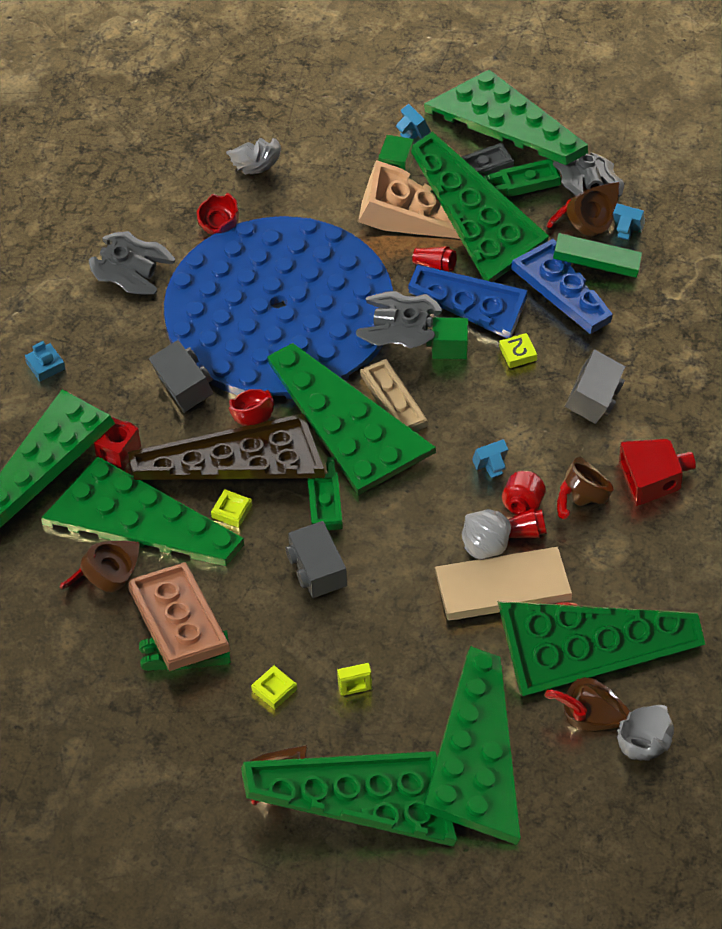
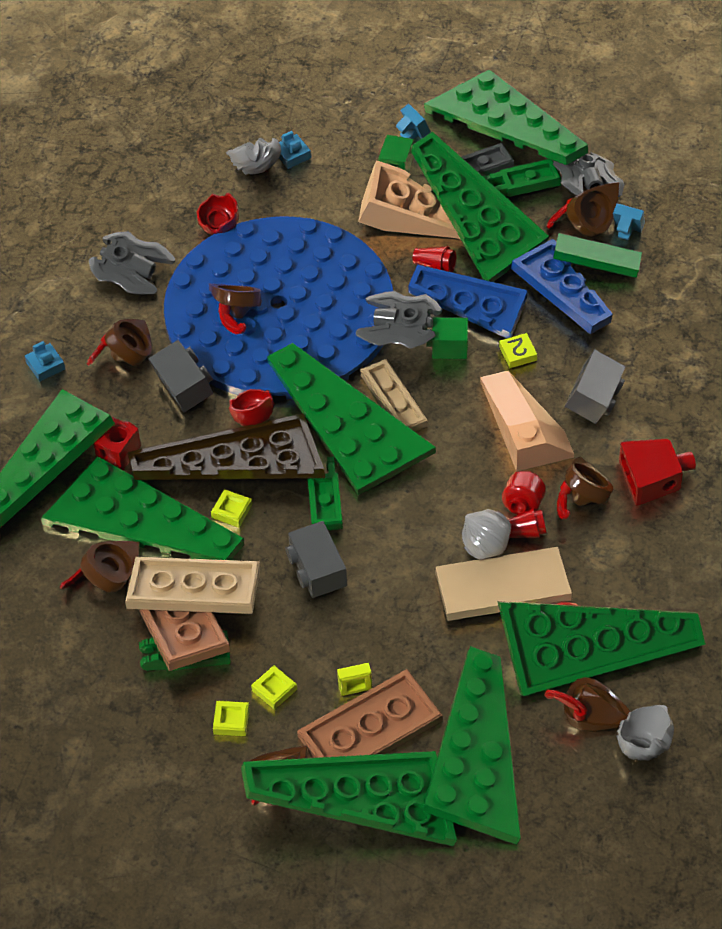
dark azure tile [472,439,509,479] -> none
none -> reddish brown piece [86,319,152,366]
none -> tan tile [125,557,260,614]
none -> reddish brown piece [209,283,262,334]
none -> neon yellow tile [213,701,249,736]
none -> dark azure tile [279,131,311,169]
none -> nougat tile [297,669,443,758]
none -> light nougat wedge [480,371,574,472]

